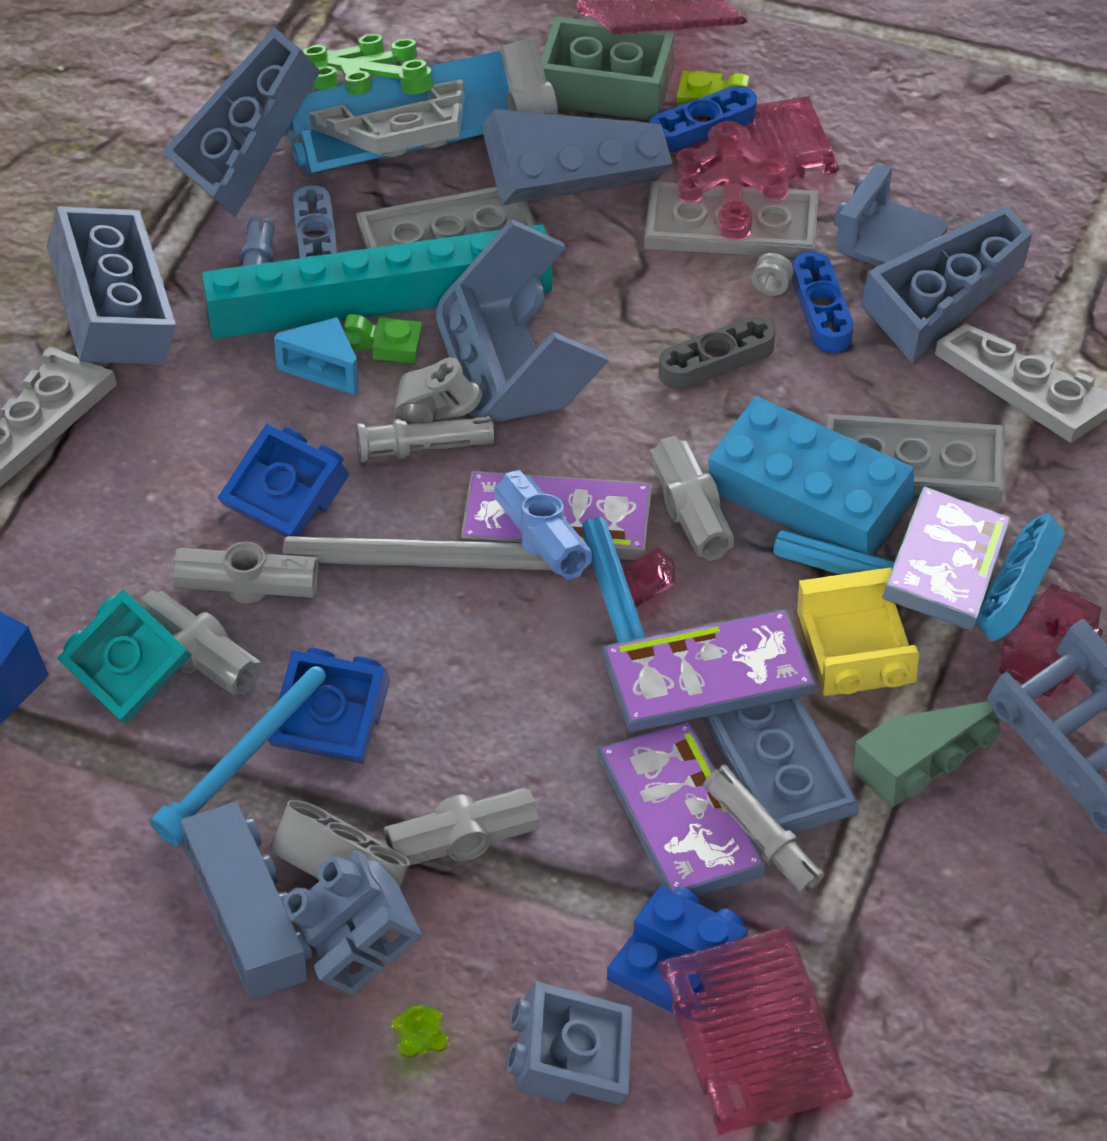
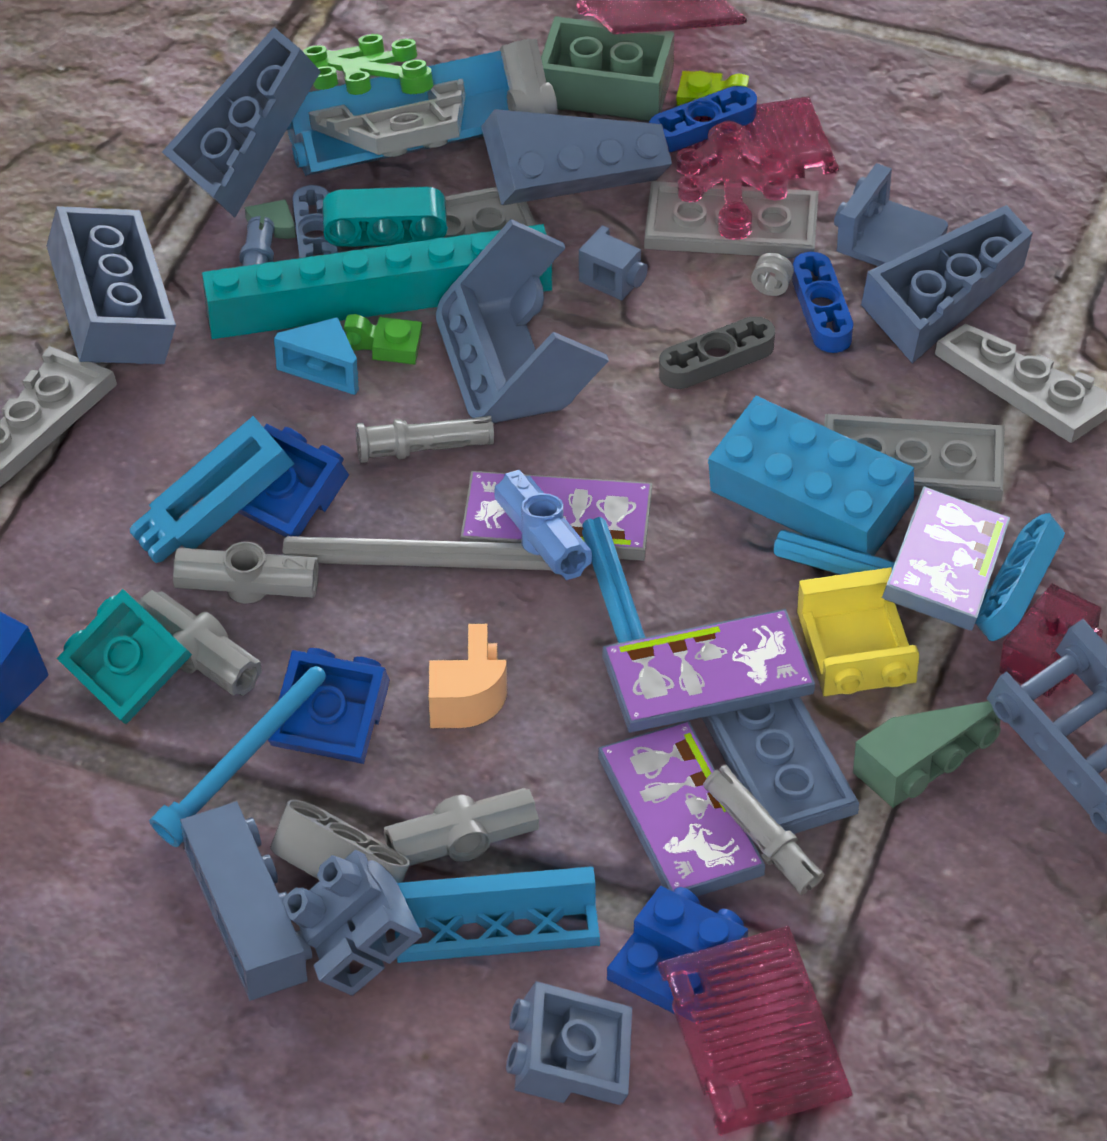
clear neon green plate [392,1005,449,1059] -> none
light grey piece [394,357,483,424] -> none
clear pink slope [623,547,675,608] -> none
light grey piece [650,436,734,561] -> none
none -> dark azure hinge [130,416,295,563]
none -> sand green tile [245,199,296,239]
none -> teal beam [322,187,448,247]
none -> dark azure fence [395,867,600,963]
none -> light nougat brick [429,624,507,728]
none -> sand blue brick [579,225,648,301]

